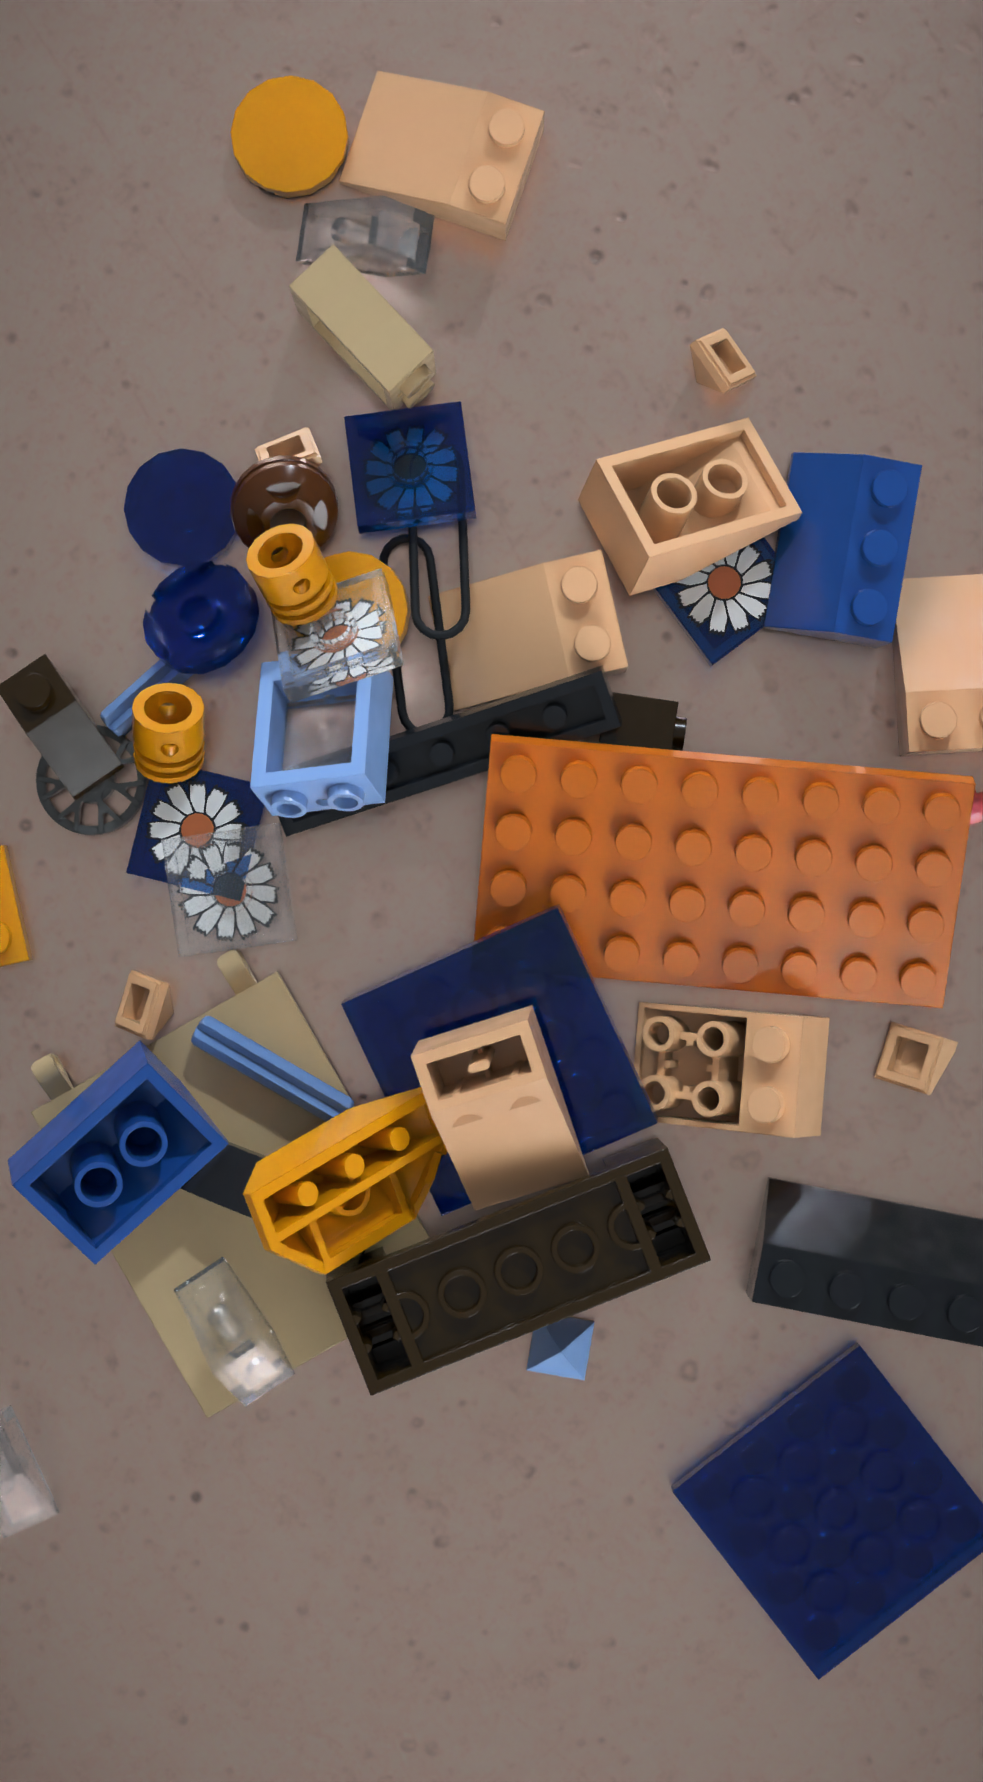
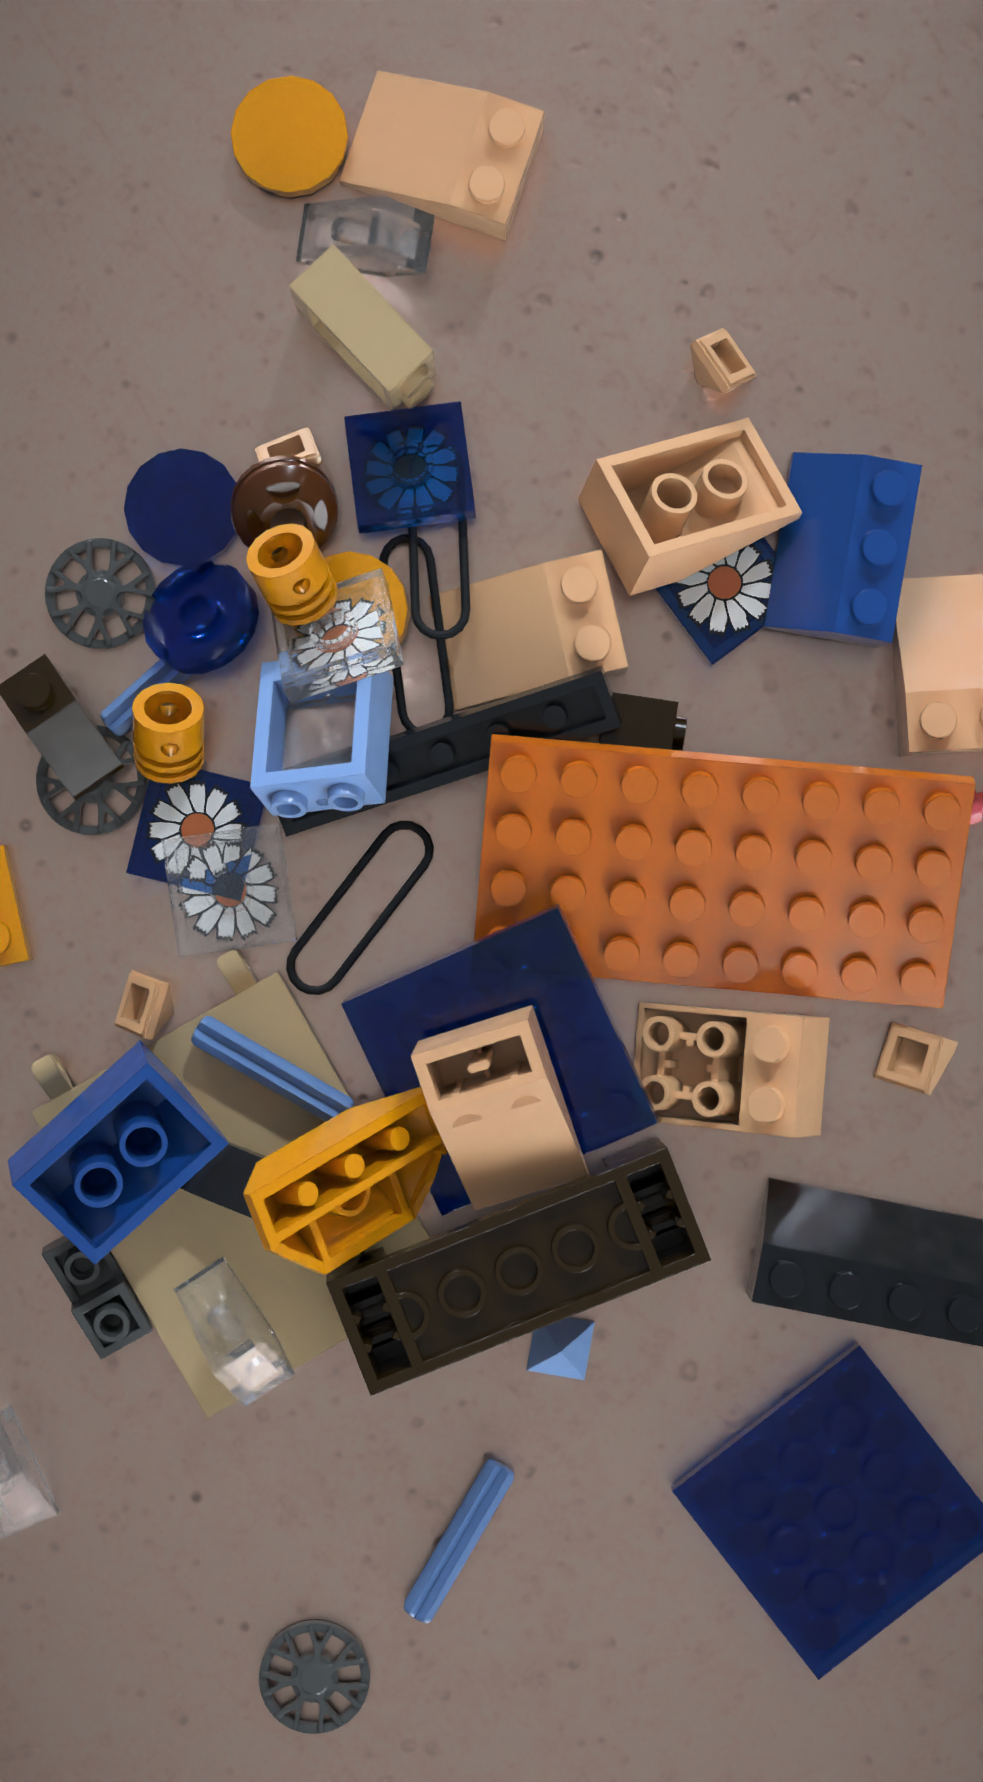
none -> dark grey slope [42,1236,153,1360]
none -> dark grey wheel [45,538,156,649]
none -> dark grey wheel [259,1620,370,1734]
none -> black piece [286,821,434,995]
none -> medium blue axle [404,1459,514,1623]

